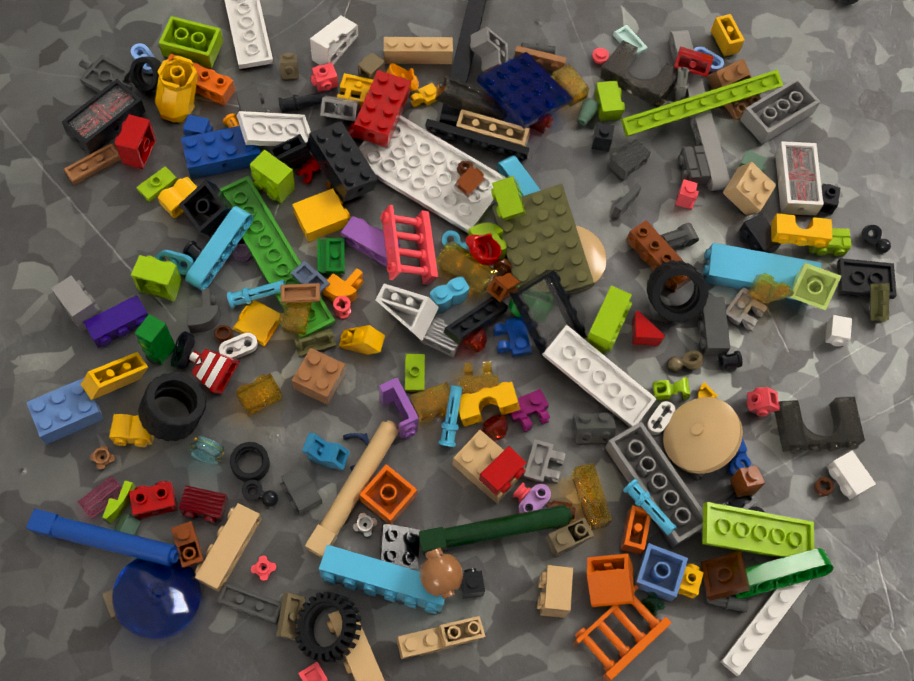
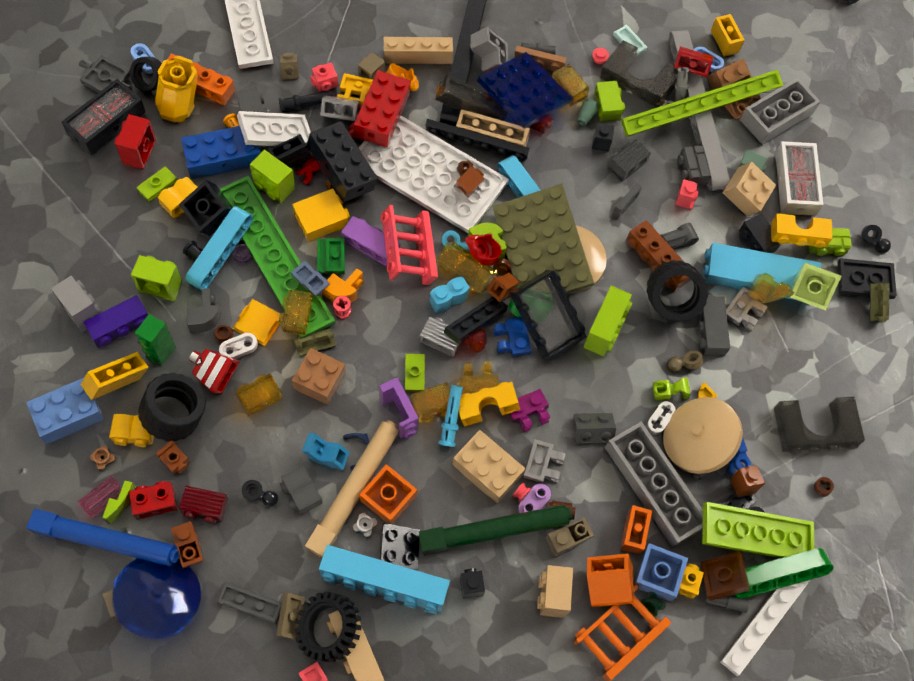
medium nougat tile [63,143,121,185] -> none
sand green slope [114,514,141,535] -> none
medium azure plate [156,250,194,275] -> none
lime brick [159,16,223,69] -> none
black plate [171,331,195,370] -> none
blue brick [183,114,213,137] -> none
clear light blue piece [188,436,224,464] -> none
tan brick [195,503,262,593] -> none
medium azure pin [227,280,286,309] -> none
black tyre [230,442,270,482] -> none
coral plate [251,555,276,581] -> none
medium nougat tile [281,283,320,303] -> none
white wedge [310,16,358,65] -> none
yellow slope [338,325,385,355] -> none
white wedge [376,284,439,341] -> none
tan slope [396,616,486,659] -> none
yellow plate [410,83,442,107] -> none
medium nougat brick [420,548,463,599] -> none
red brick [479,446,527,496] -> none
clear red cone [482,414,508,440] -> none
lime brick [491,176,526,221] -> none
white plate [542,325,656,428] -> none
clear yellow brick [571,463,612,530] -> none
medium azure pin [623,479,677,535] -> none
red slope [632,310,665,346] -> none
black bush [718,350,743,370] -> none
coral brick [746,387,780,417] -> none
black brick [820,183,841,214] -> none
white brick [825,315,852,346] -> none
white brick [827,450,876,500] -> none
none -> dark orange brick [156,440,190,476]

